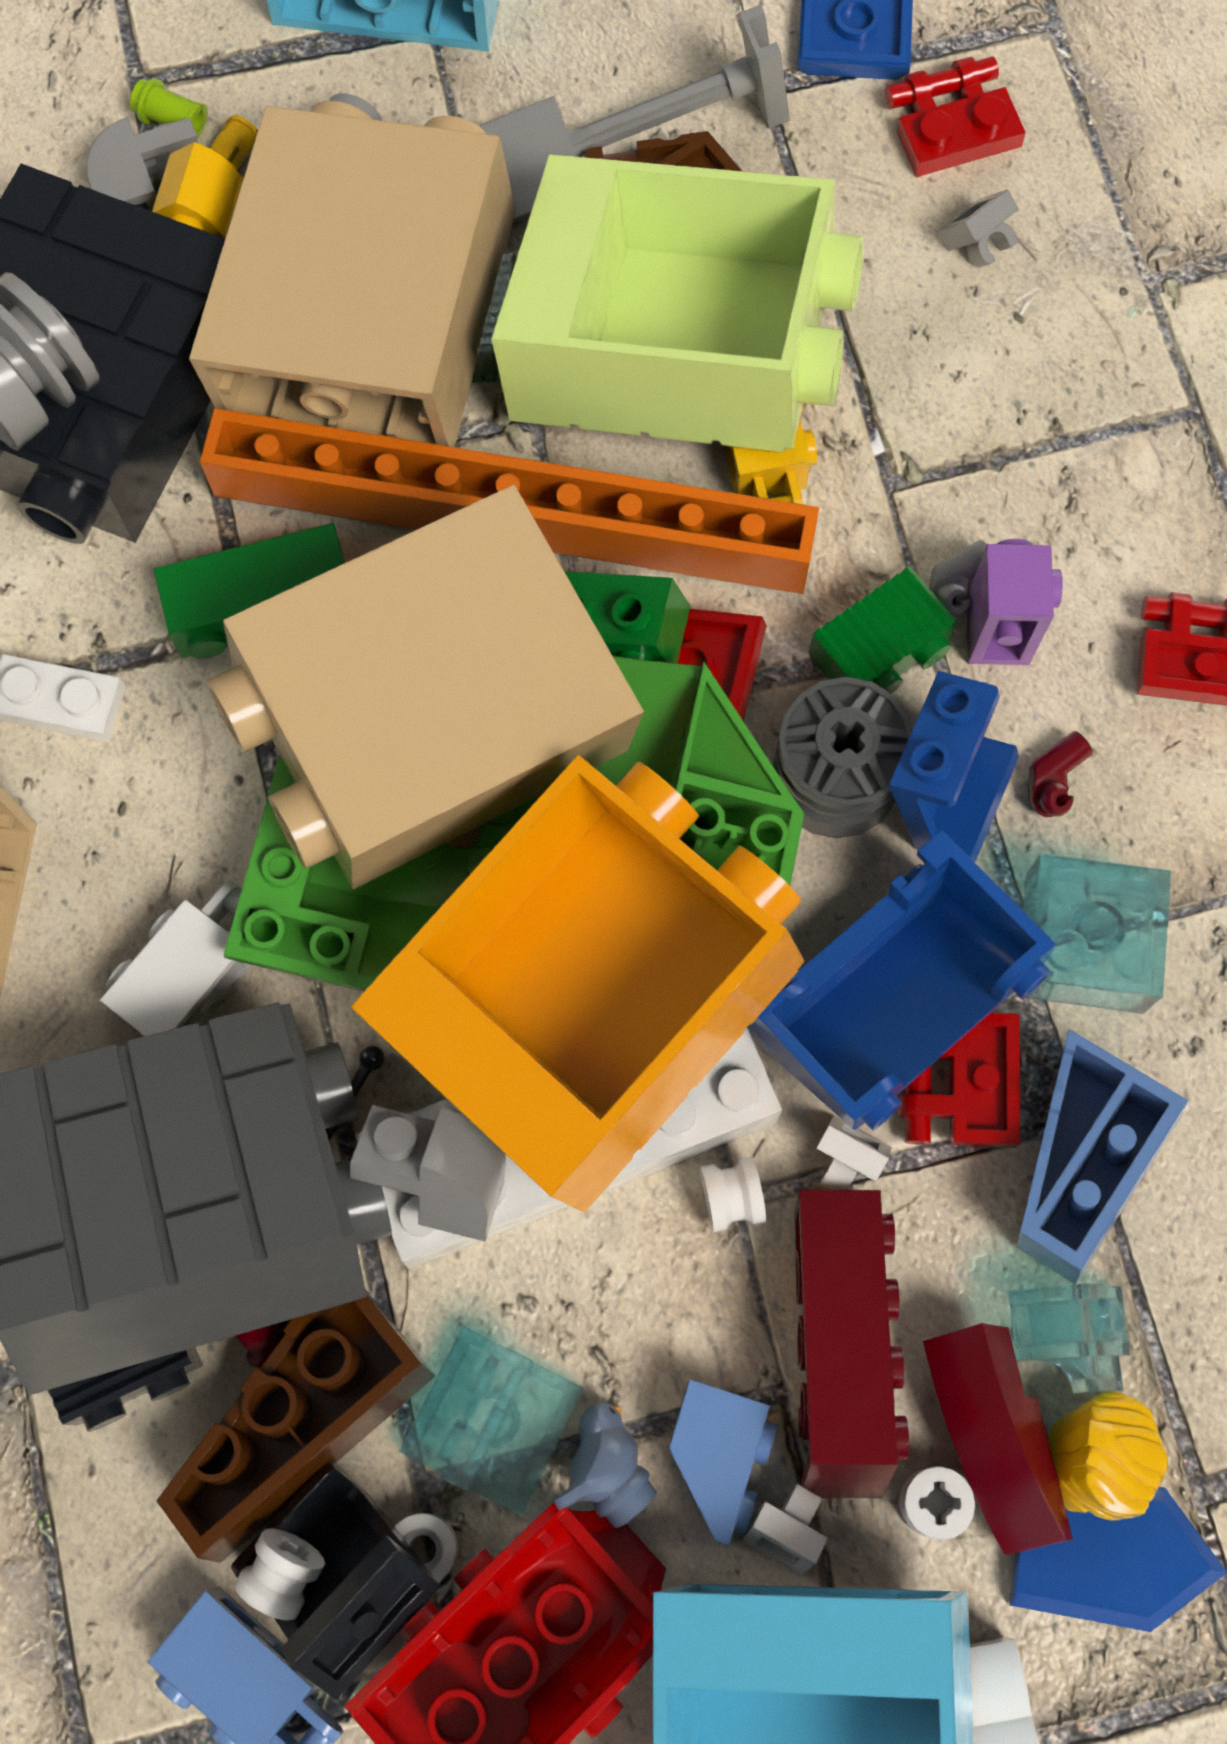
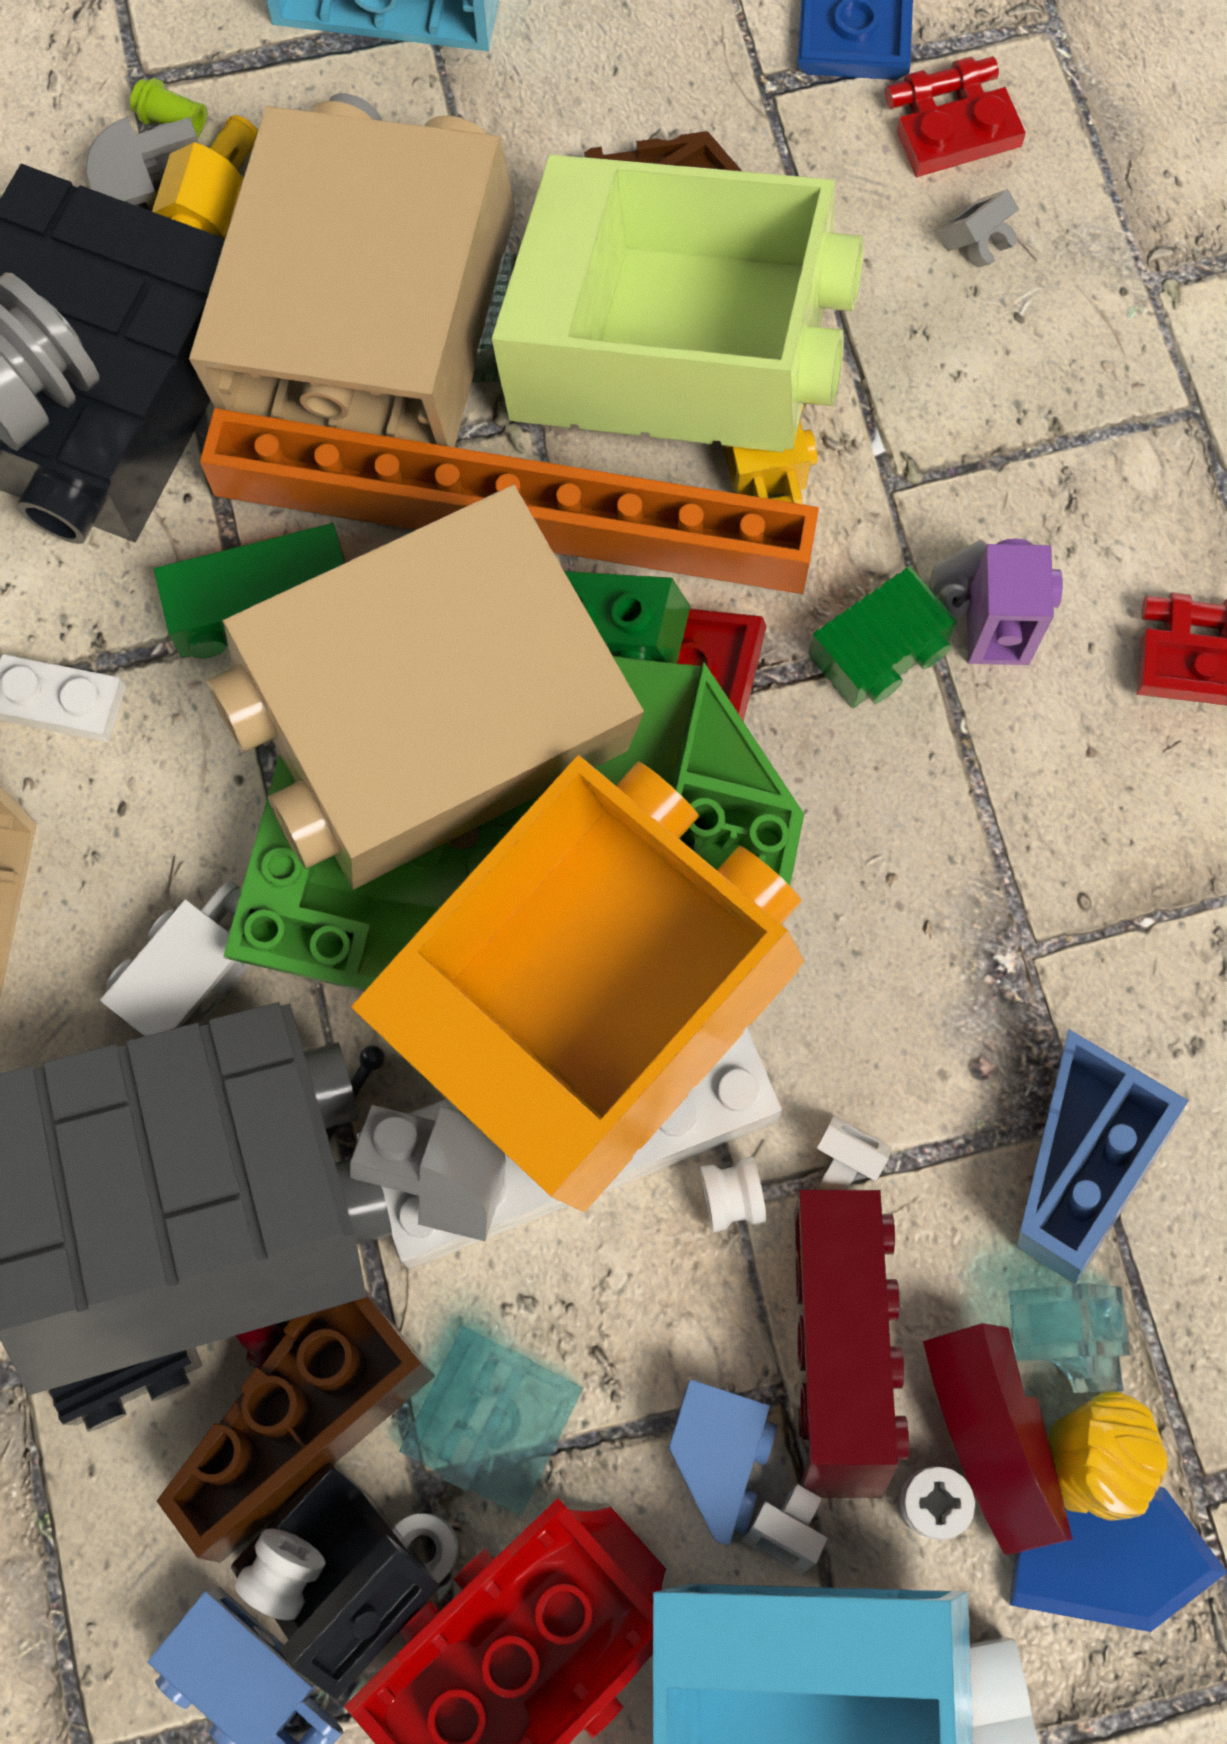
light grey piece [479,4,790,226] -> none
sand blue animal [553,1402,657,1528] -> none
blue windscreen [747,830,1056,1131] -> none
dark grey wheel [773,677,913,839] -> none
blue panel [889,671,1019,862] -> none
red plate [898,1013,1021,1148] -> none
clear light blue brick [1015,854,1171,1014] -> none
dark red arm [1028,731,1093,817] -> none

